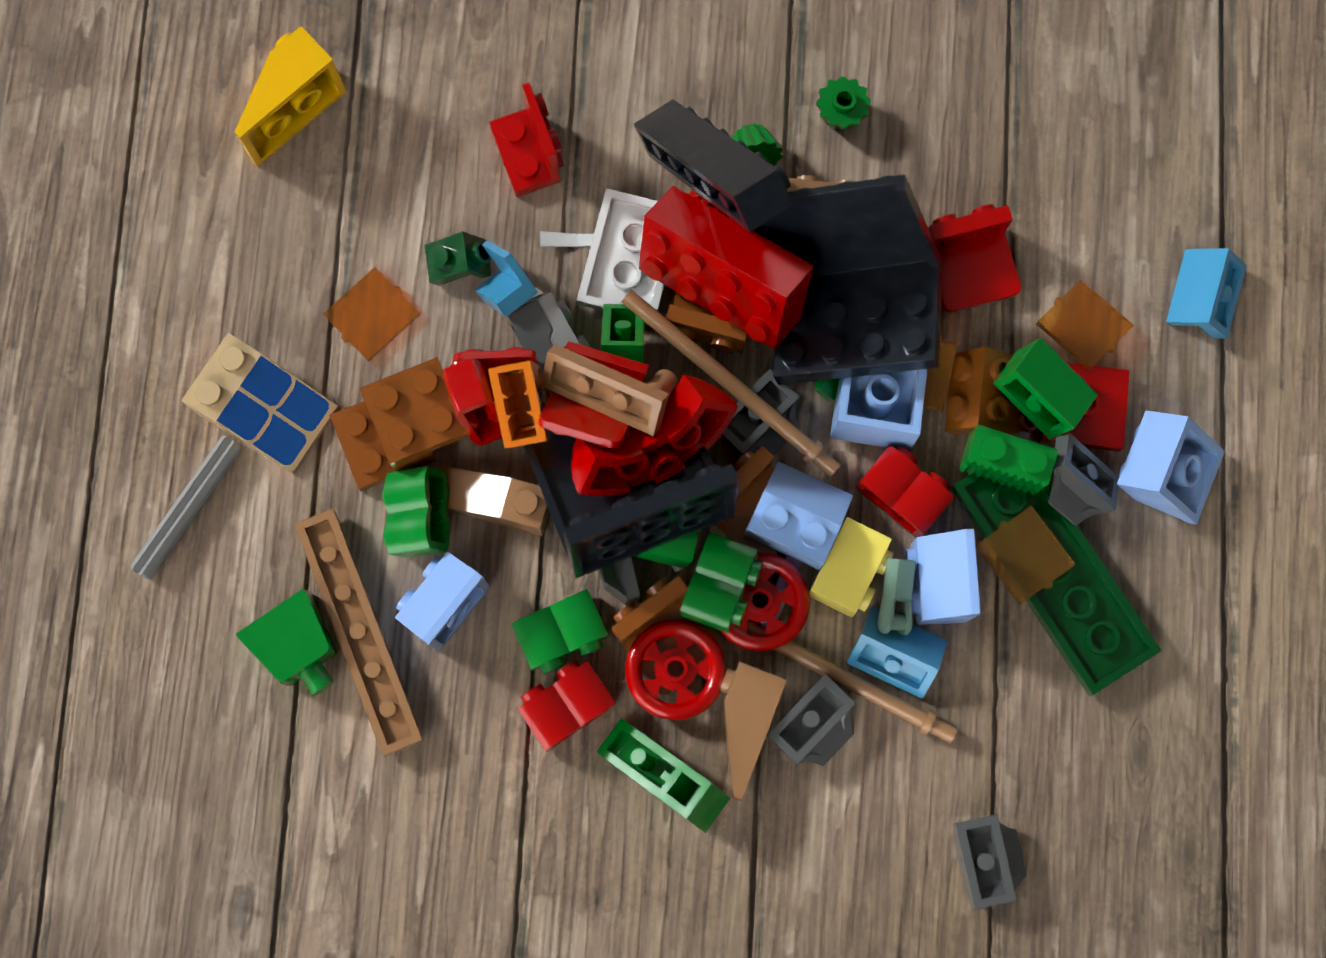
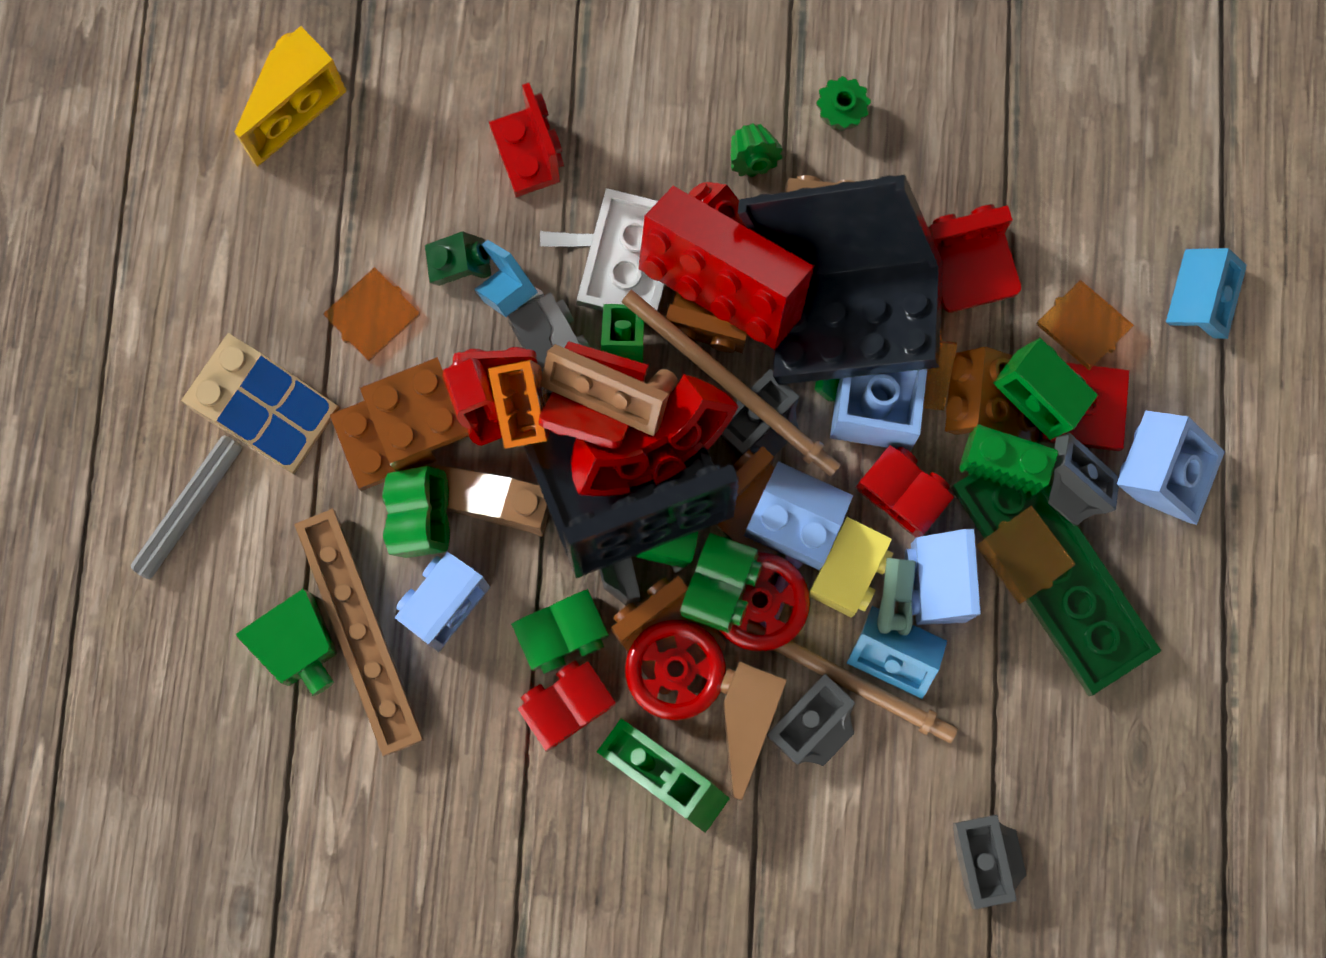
black brick [633,99,793,232] -> none

